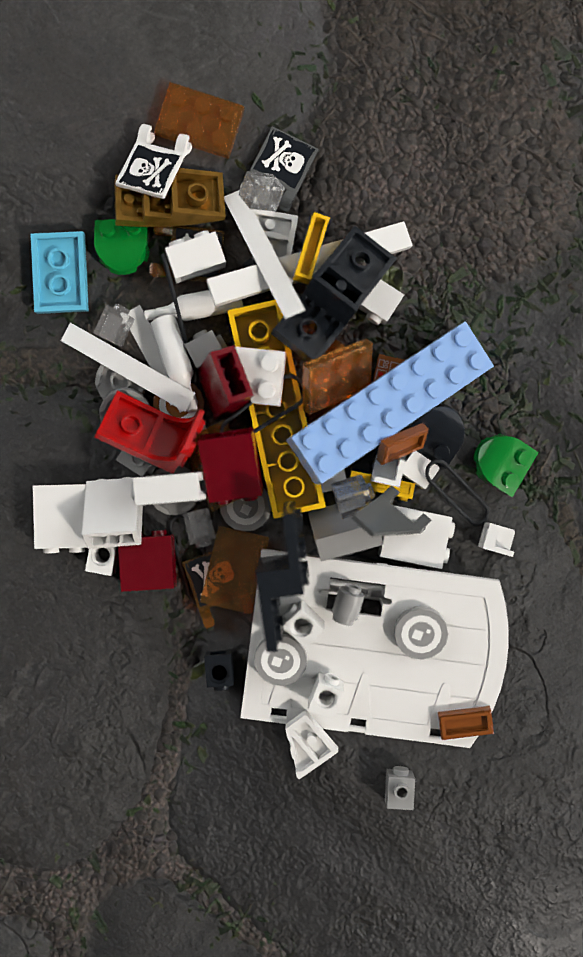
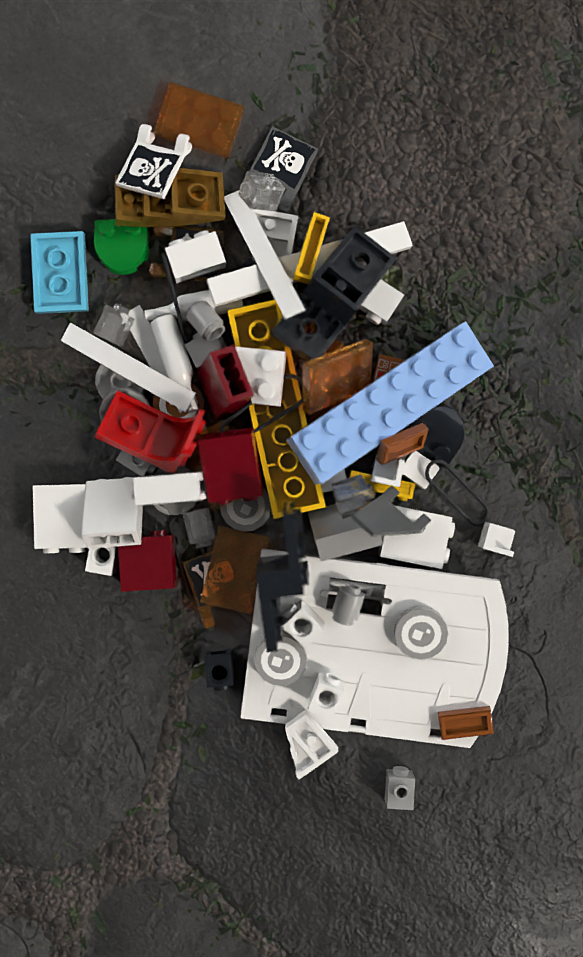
green slope [474,434,539,497] -> none
none -> light grey brick [187,301,225,342]

